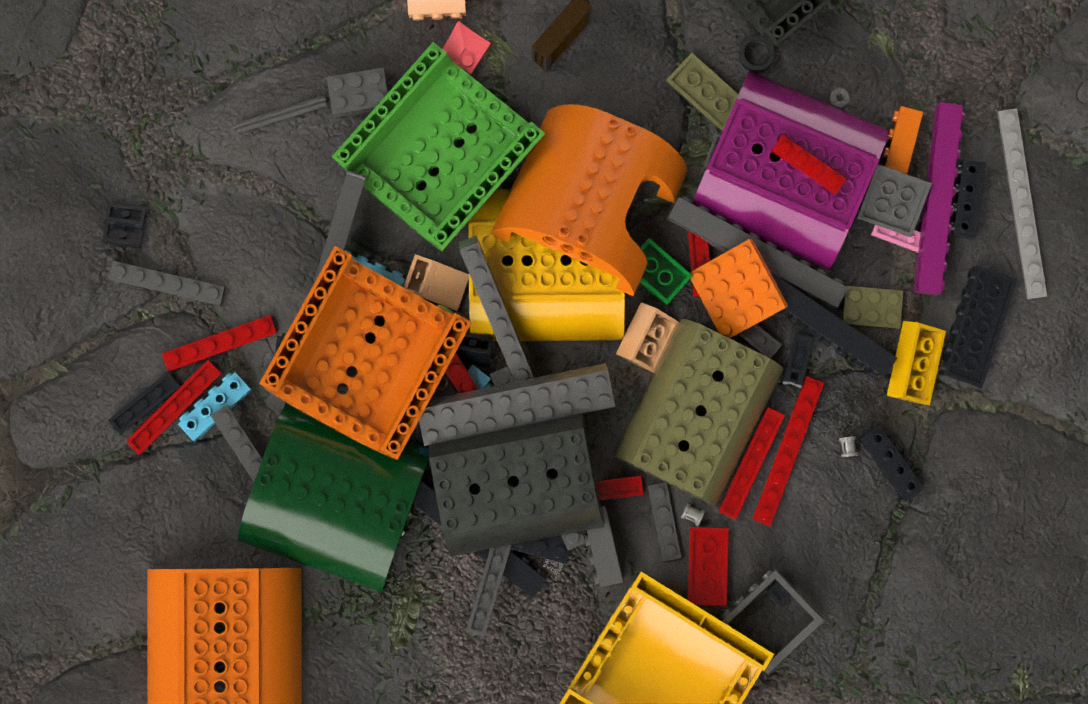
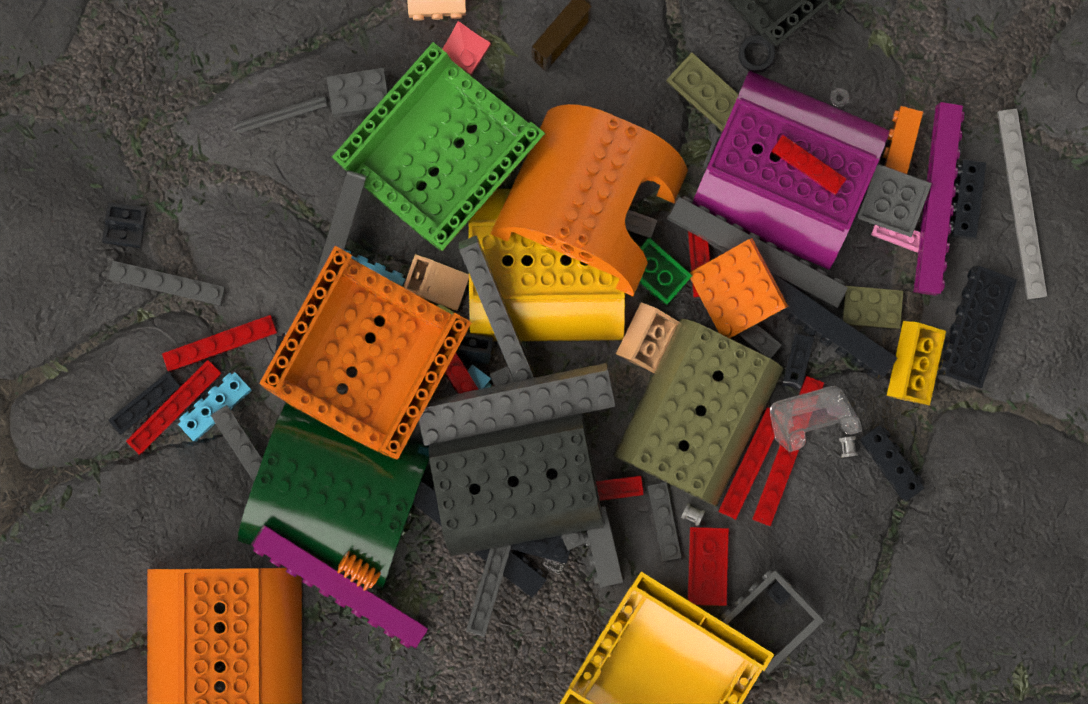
none -> magenta brick [251,525,428,649]
none -> orange piece [337,551,381,591]
none -> light grey plate [625,210,657,239]
none -> clear windscreen [770,386,862,452]

